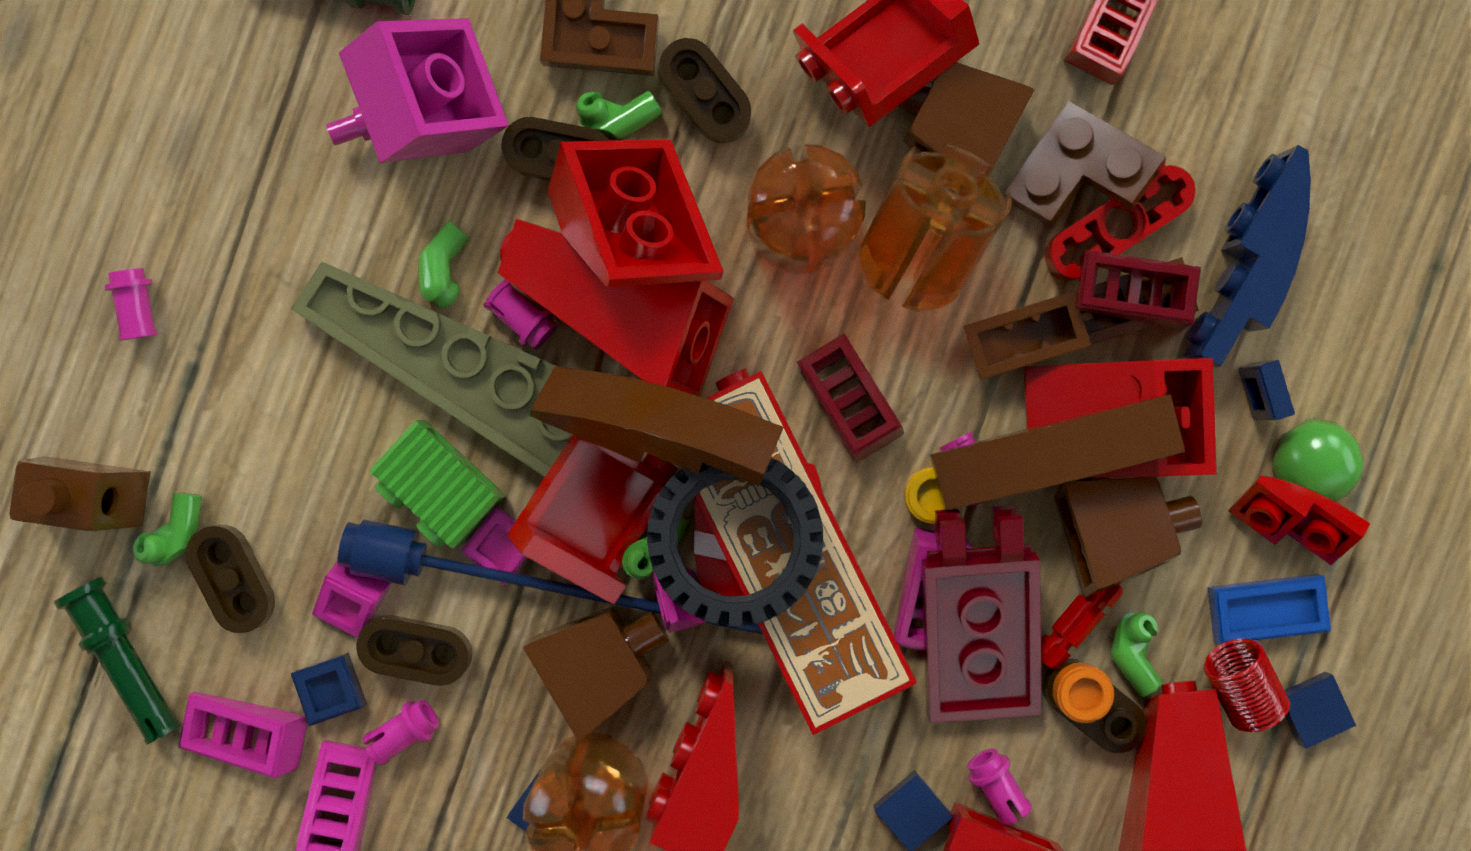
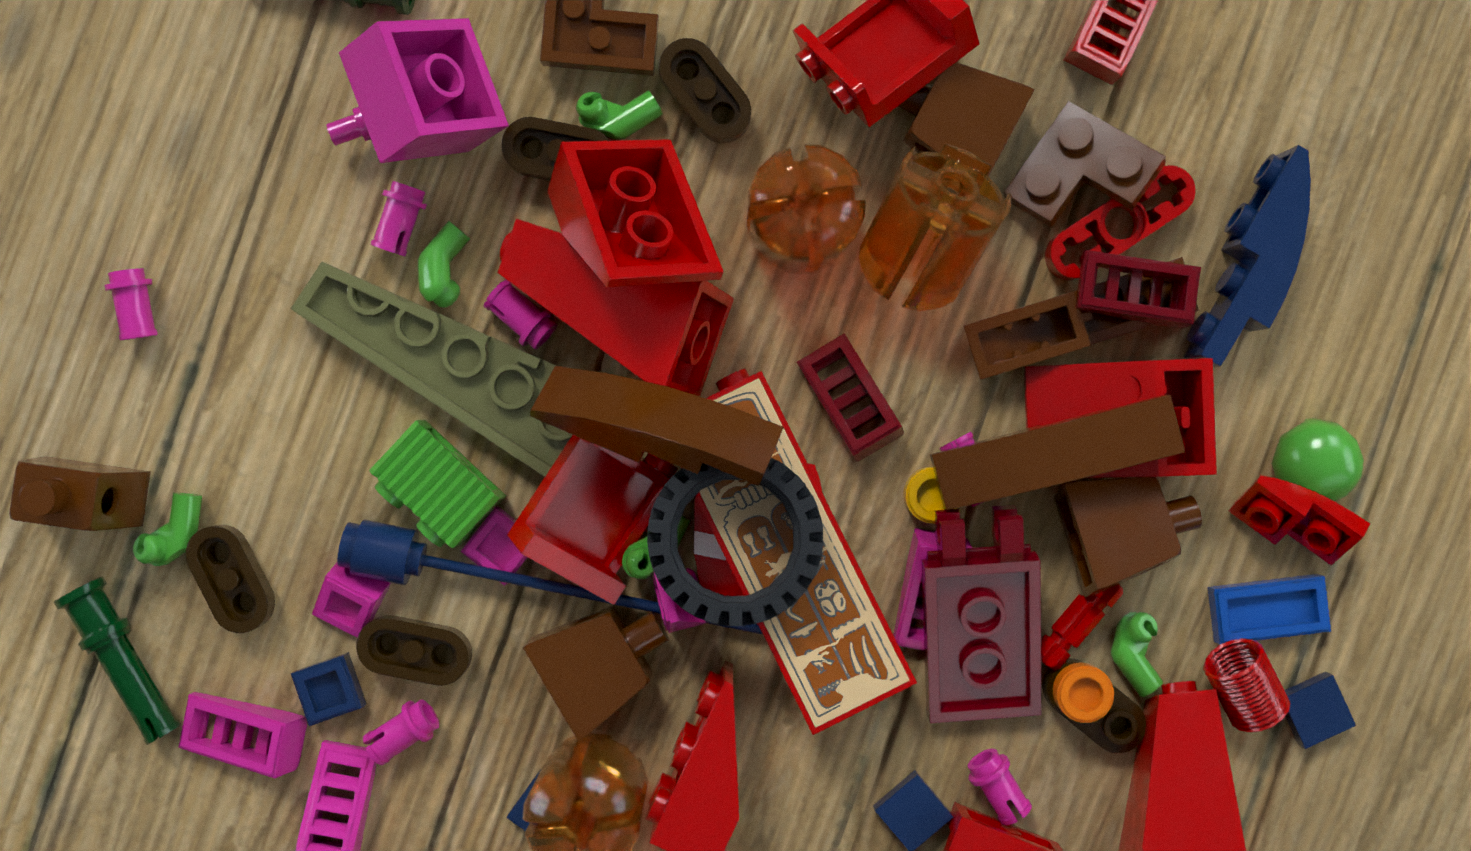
dark blue tile [1239,360,1295,421] -> none
none -> dark pink pin [370,181,427,257]

